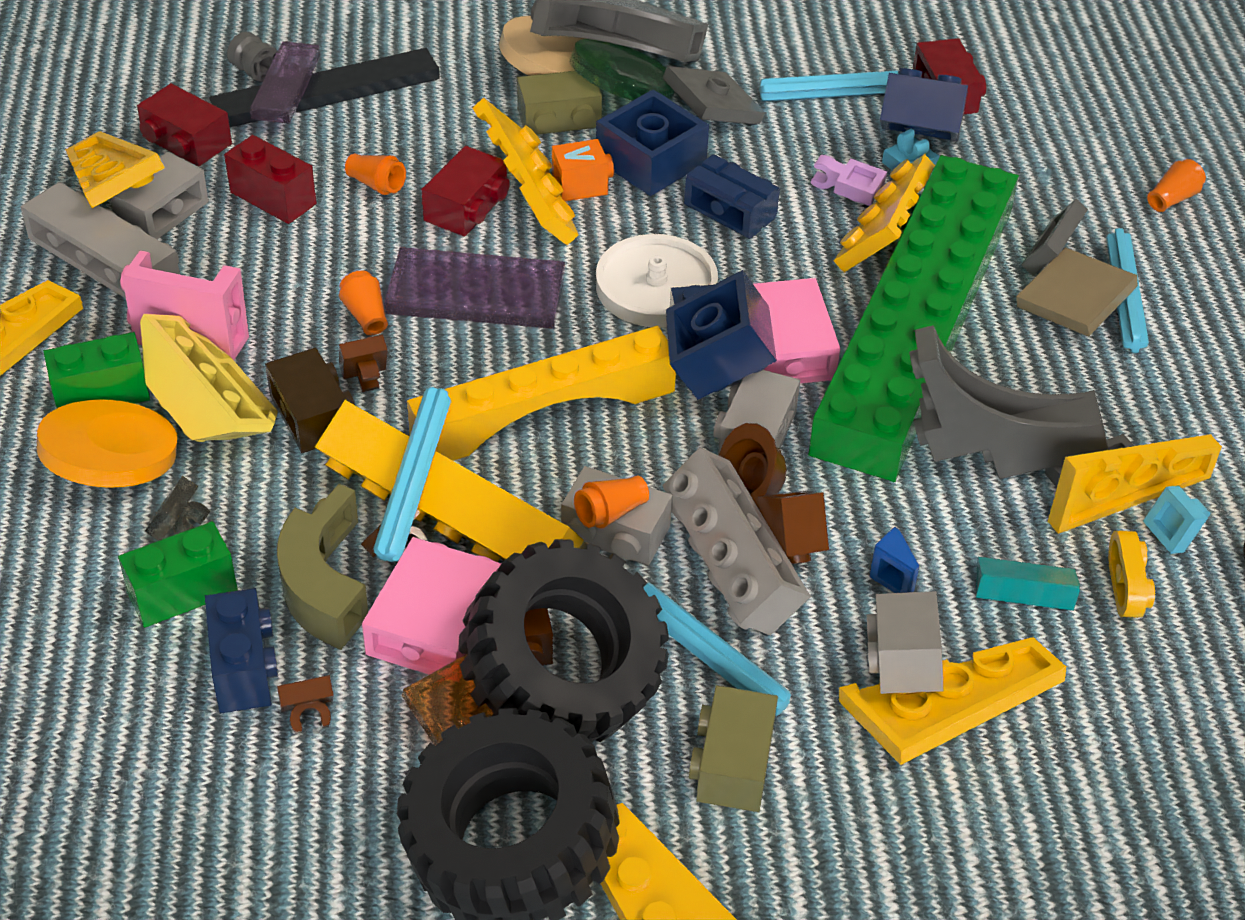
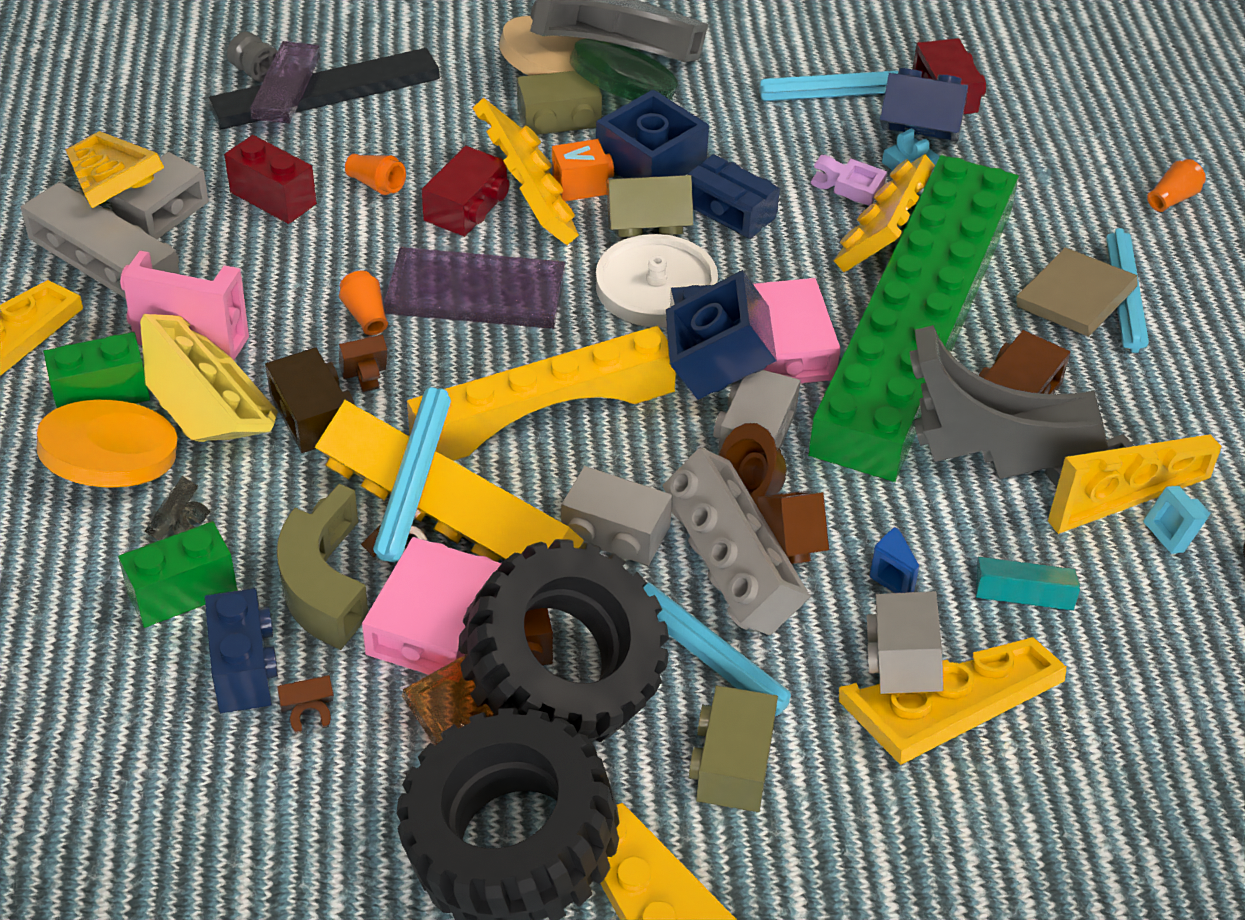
dark red brick [137,83,232,167] -> none
orange cone [574,475,649,529] -> none
dark grey plate [663,66,766,124] -> none
dark grey tile [1021,199,1088,276] -> none
yellow plate [1108,531,1155,618] -> none
none -> brick [606,175,693,237]
none -> reddish brown brick [979,330,1071,394]

